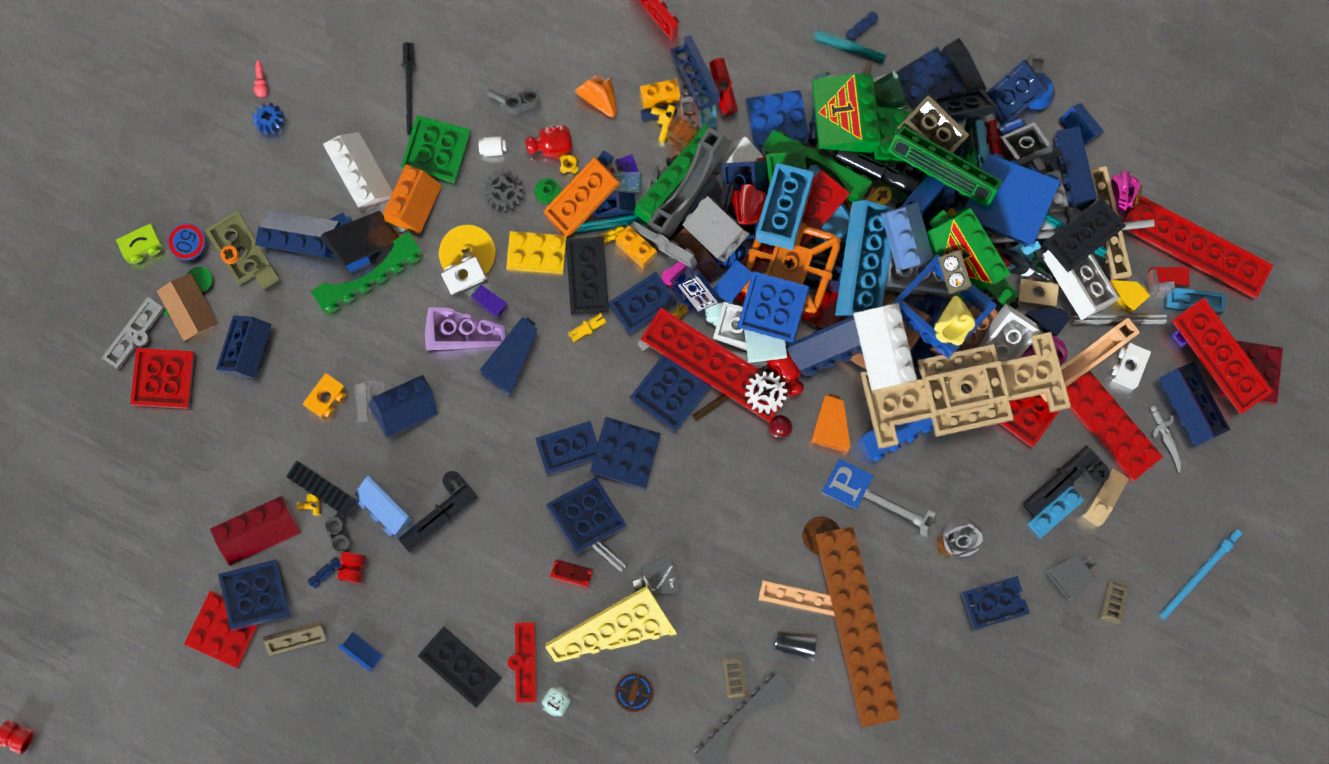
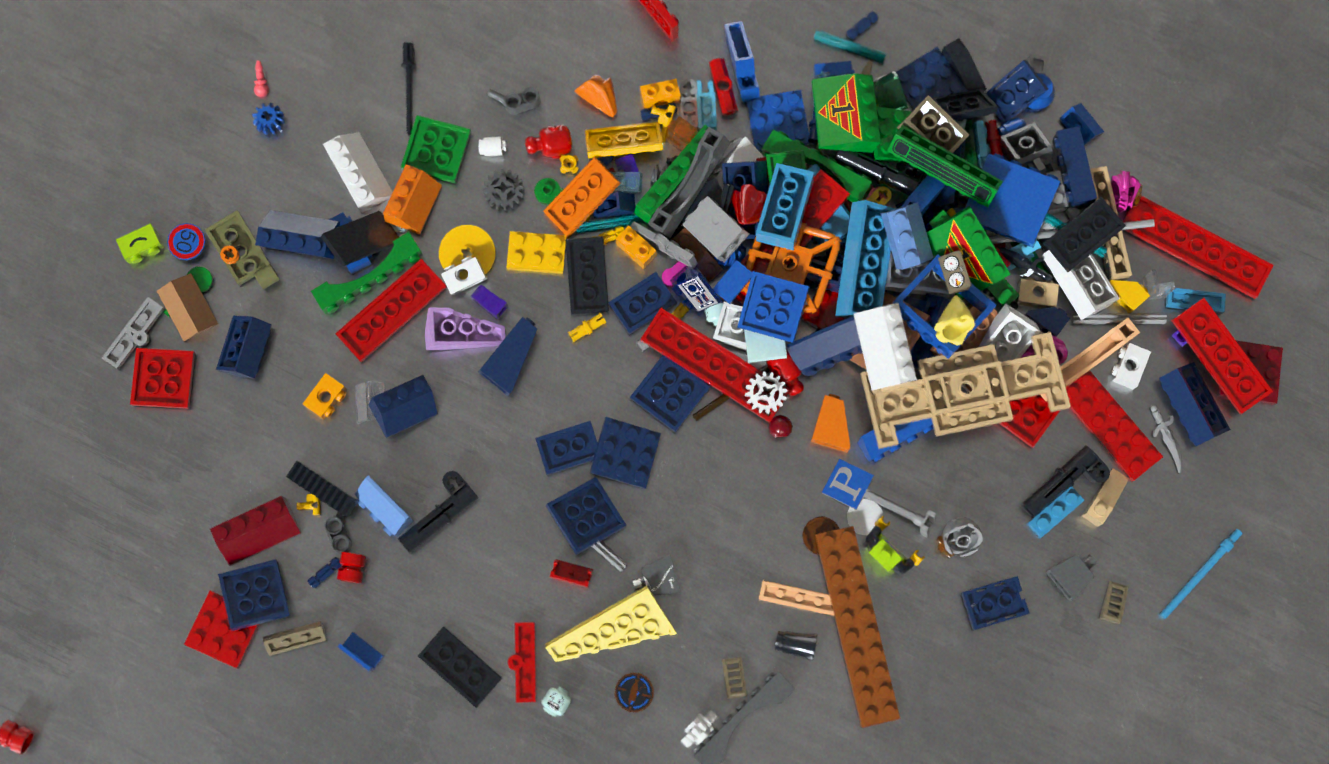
dark blue fence [670,35,720,110] -> none
red tile [1150,267,1190,287] -> none
none -> red plate [335,259,447,363]
none -> yellow plate [585,122,663,158]
none -> white gear [681,711,718,748]
none -> blue slope [724,21,760,101]
none -> blue panel [814,61,855,79]
none -> white sticker [847,499,884,535]
none -> torso [866,516,925,575]

